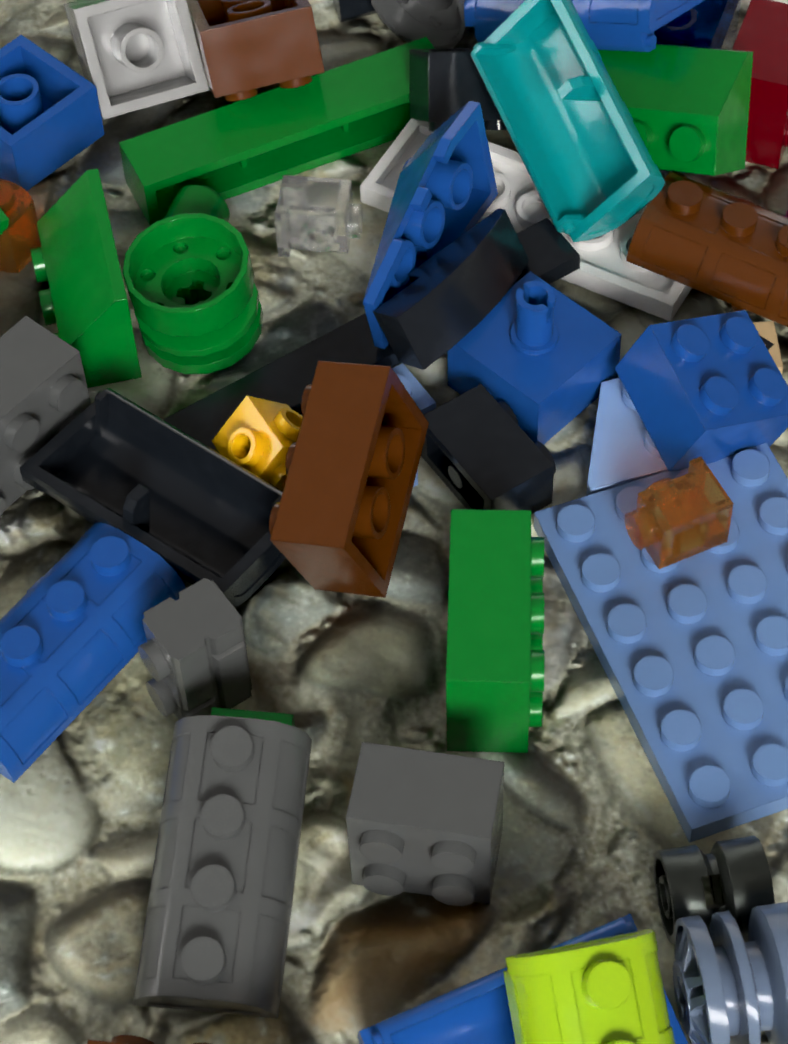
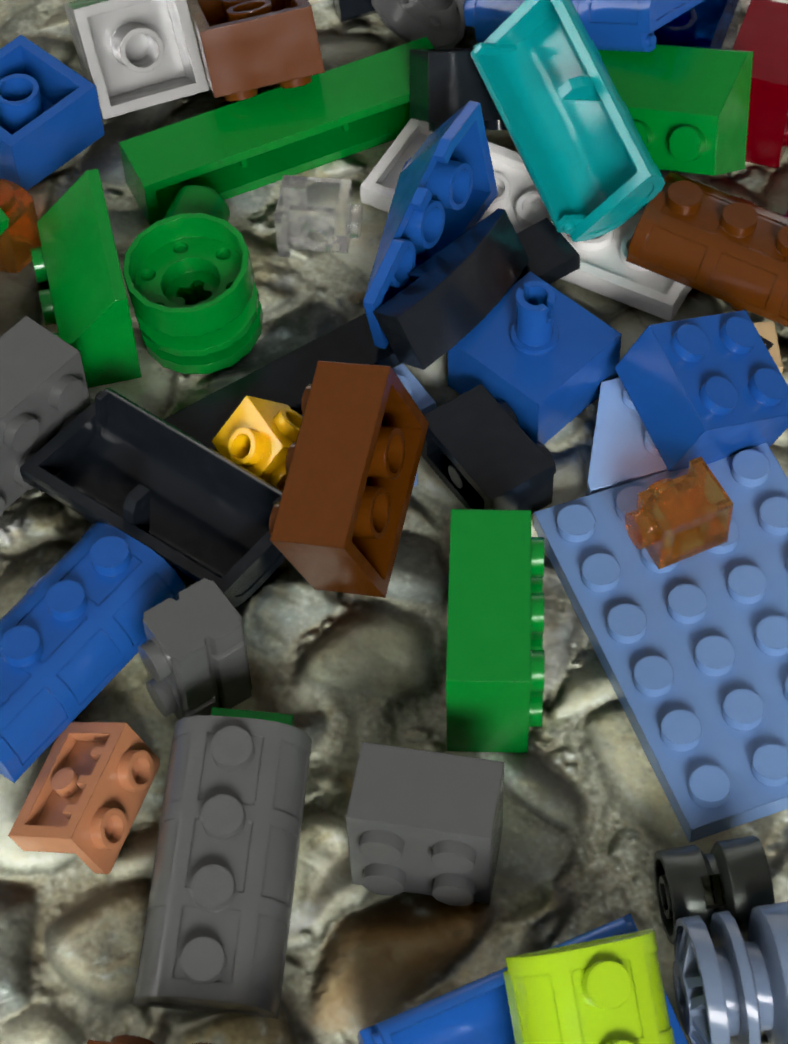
none -> nougat bracket [8,722,160,874]

